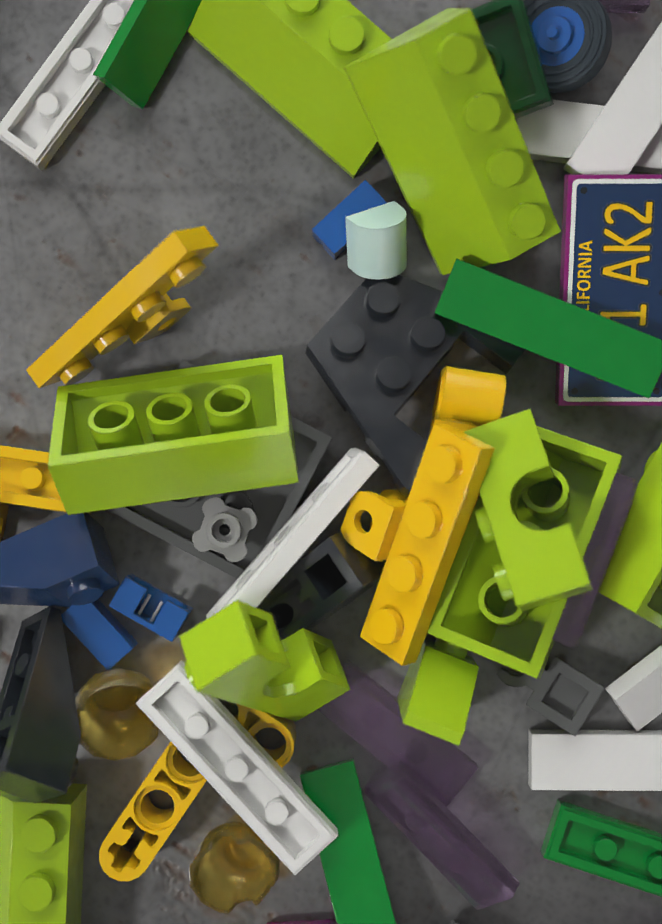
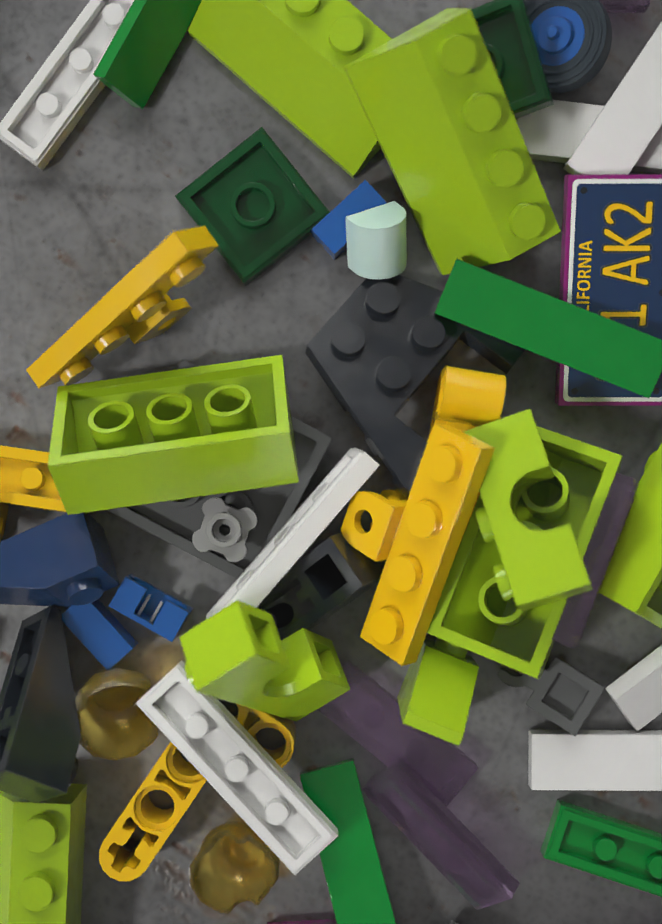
none -> dark green tile [175,127,330,286]

